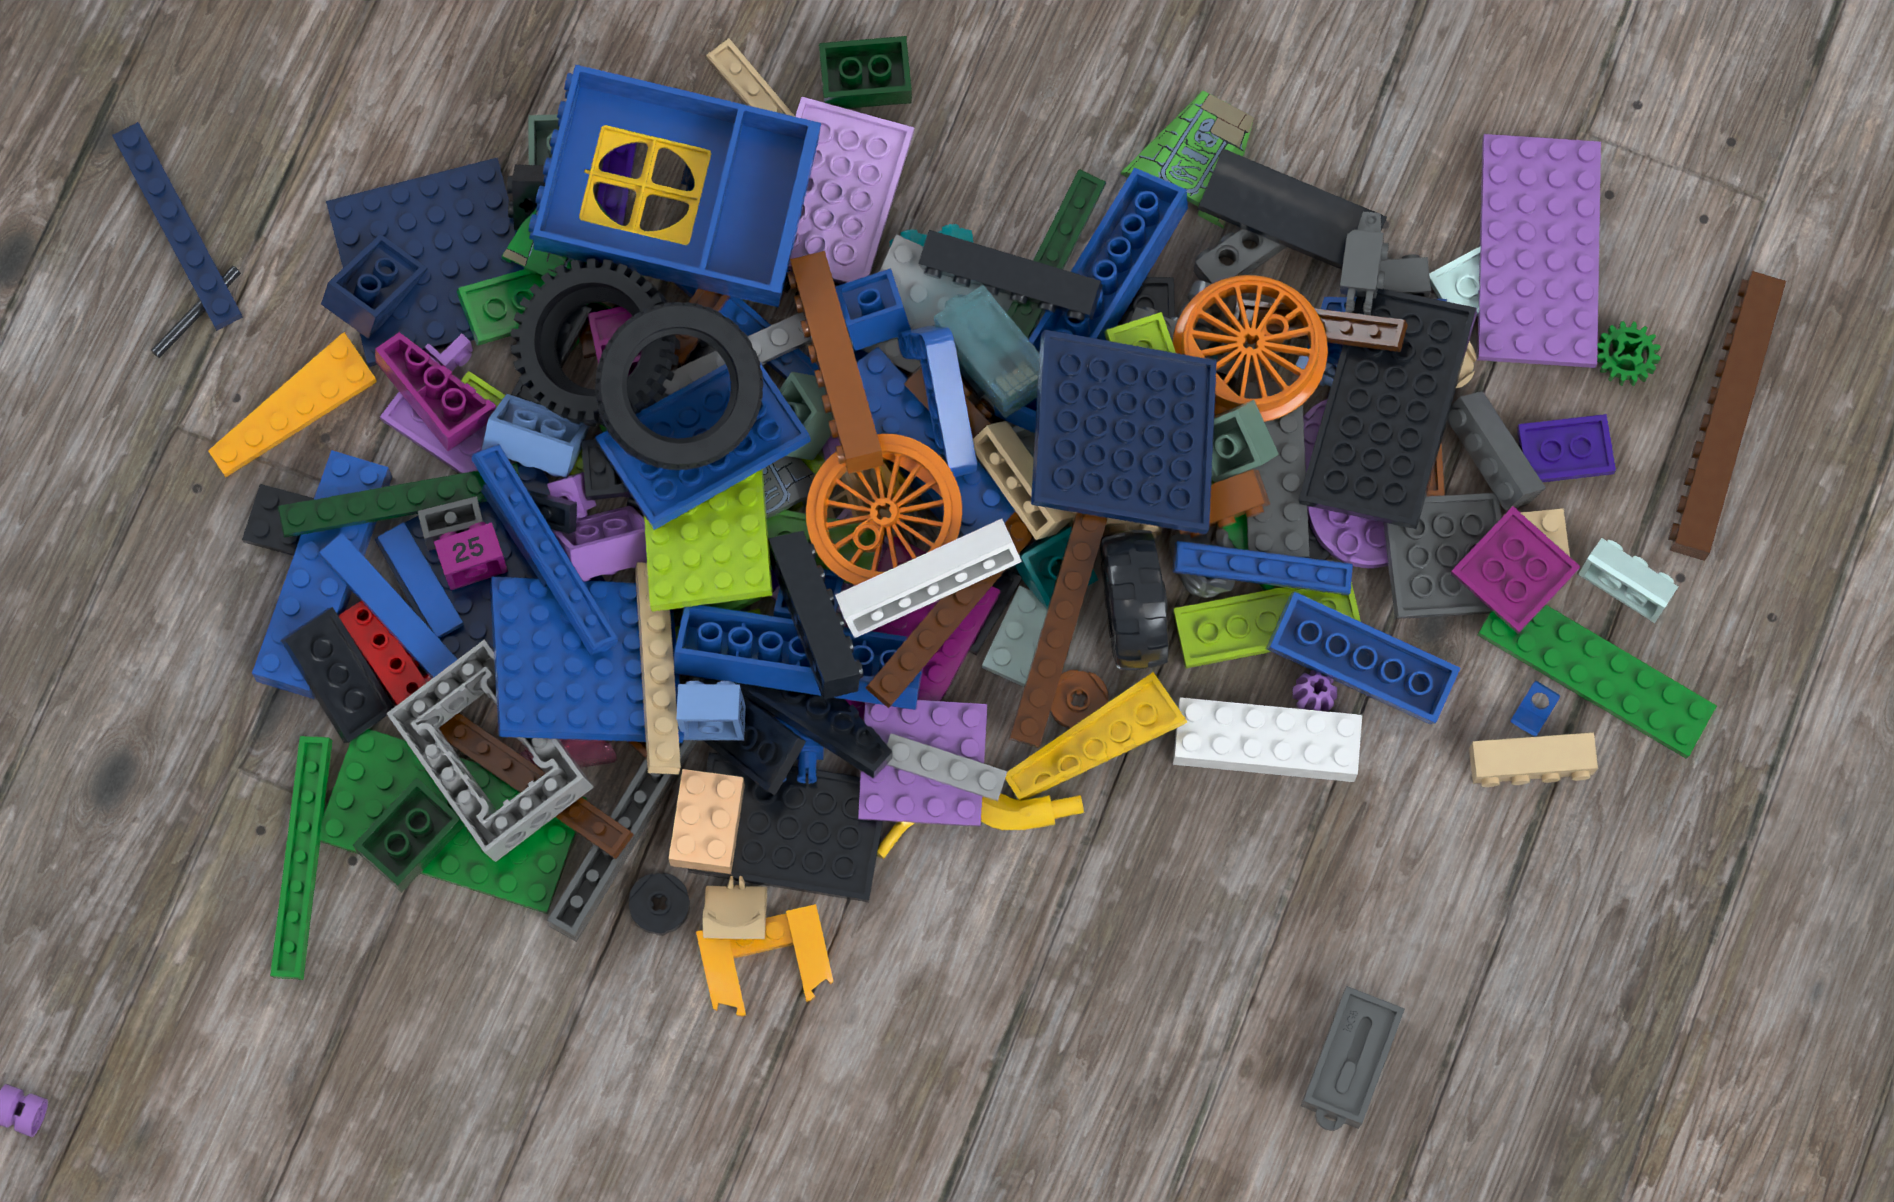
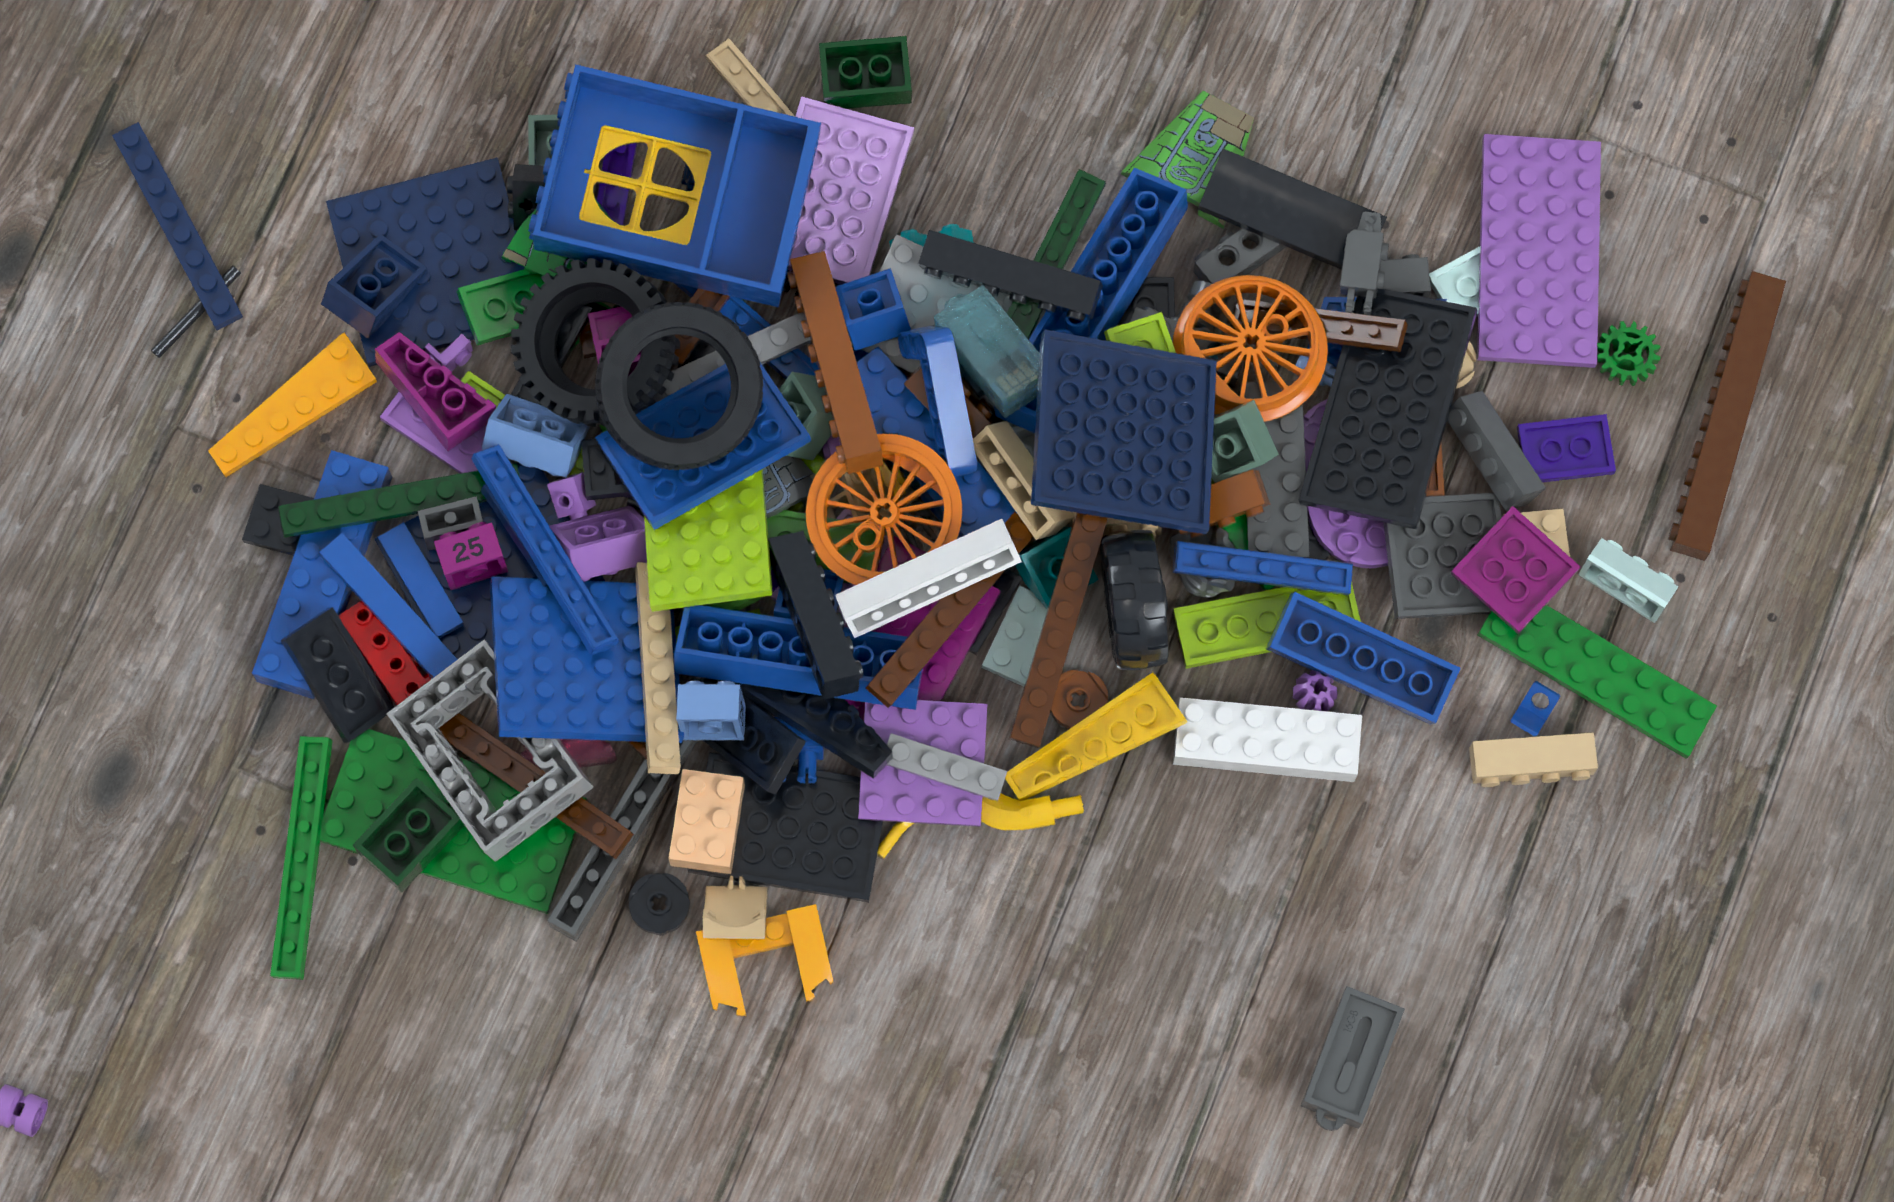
black plate [527,490,577,534] -> none

